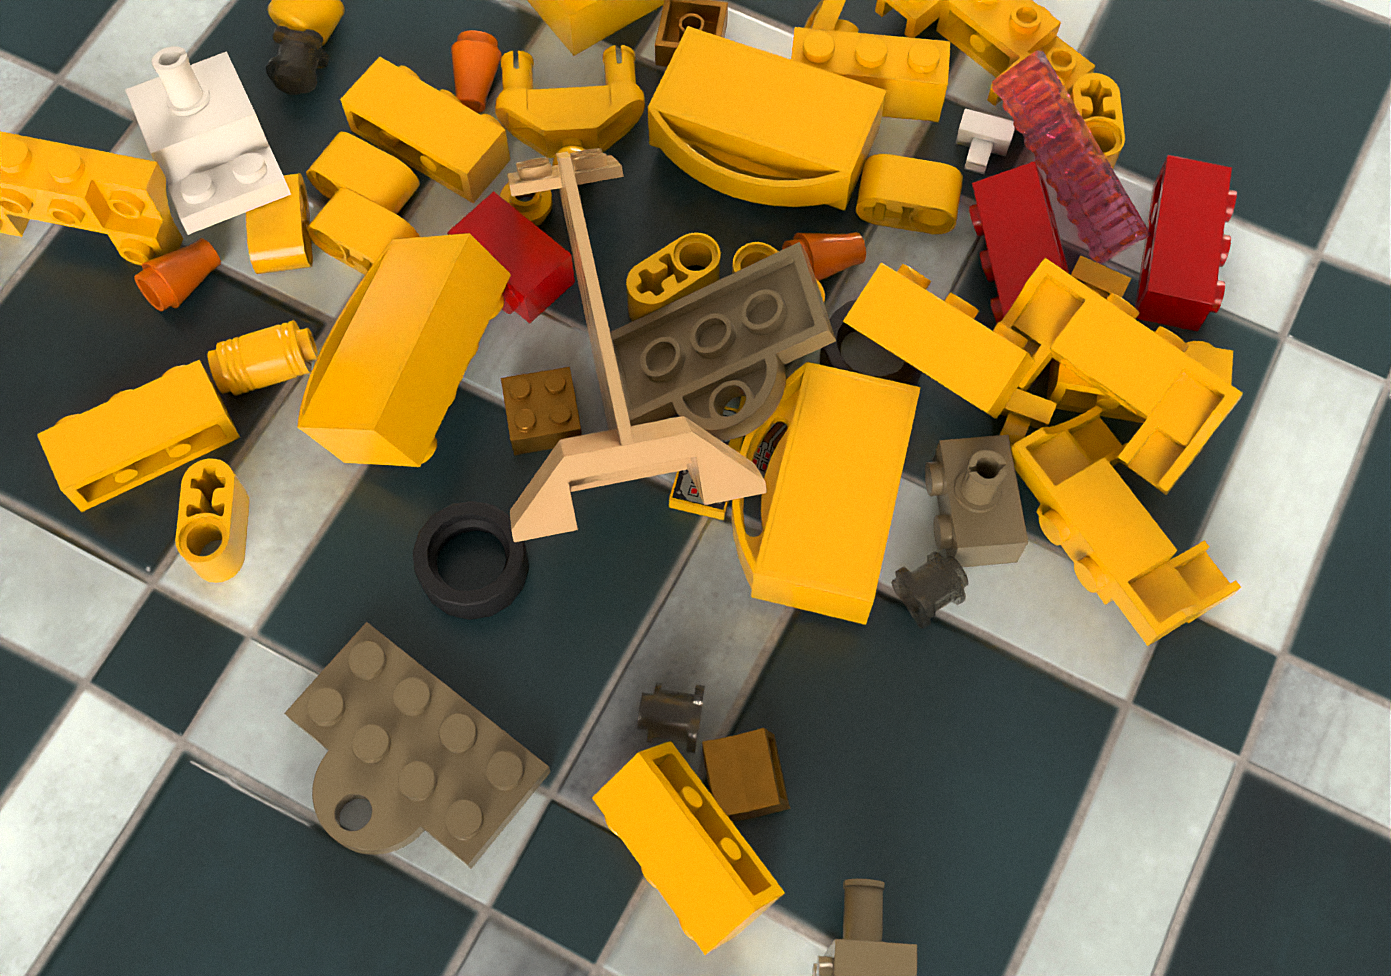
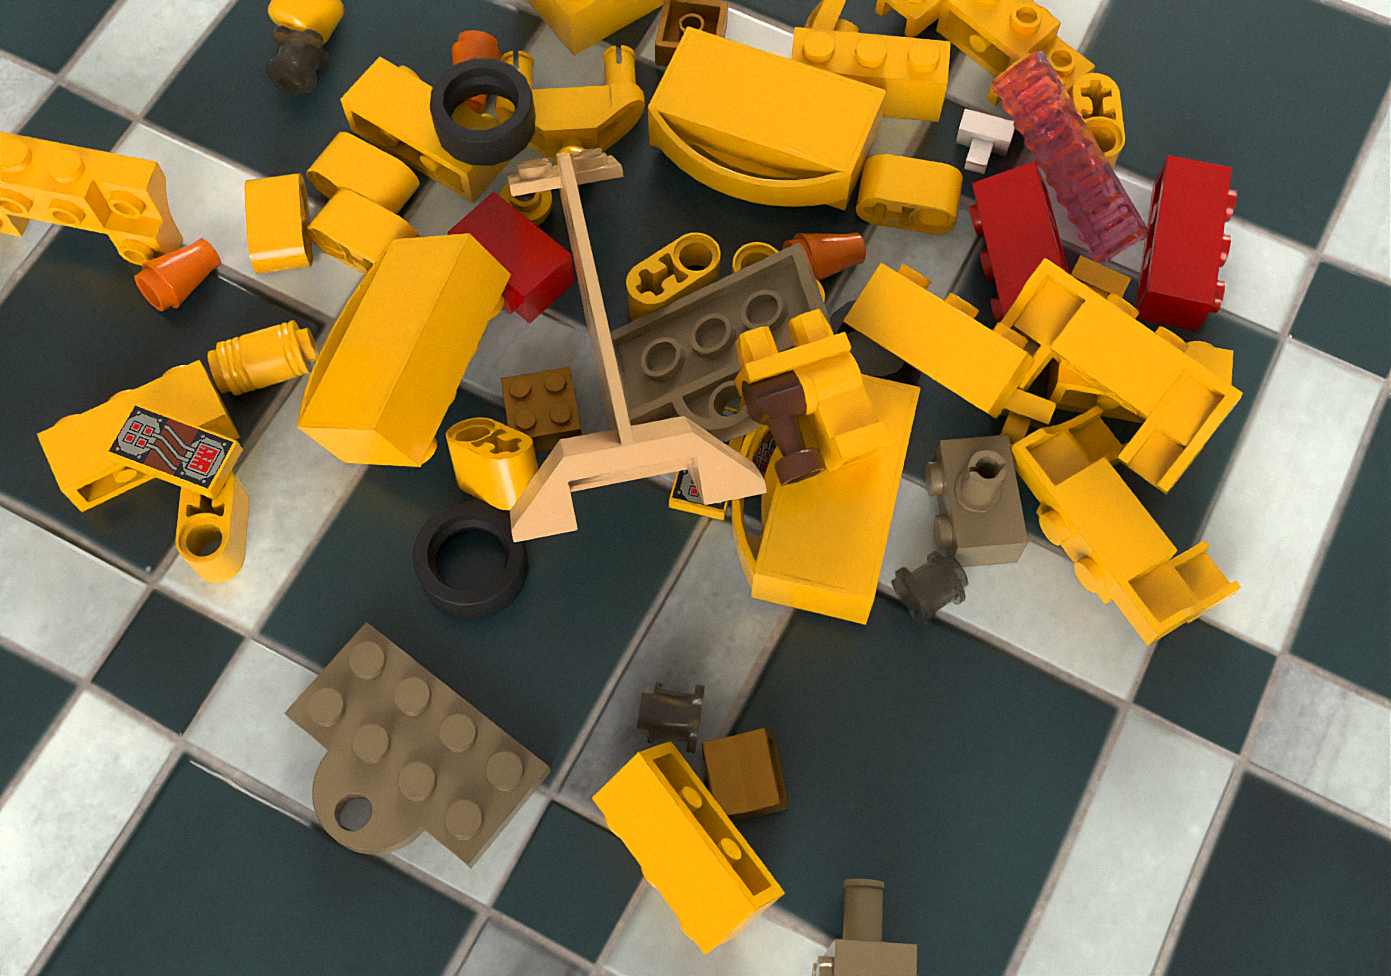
white brick [125,46,291,235] -> none
none -> tile [105,402,243,500]
none -> black tyre [430,58,536,166]
none -> yellow beam [446,417,539,510]
none -> yellow hips [734,309,893,486]

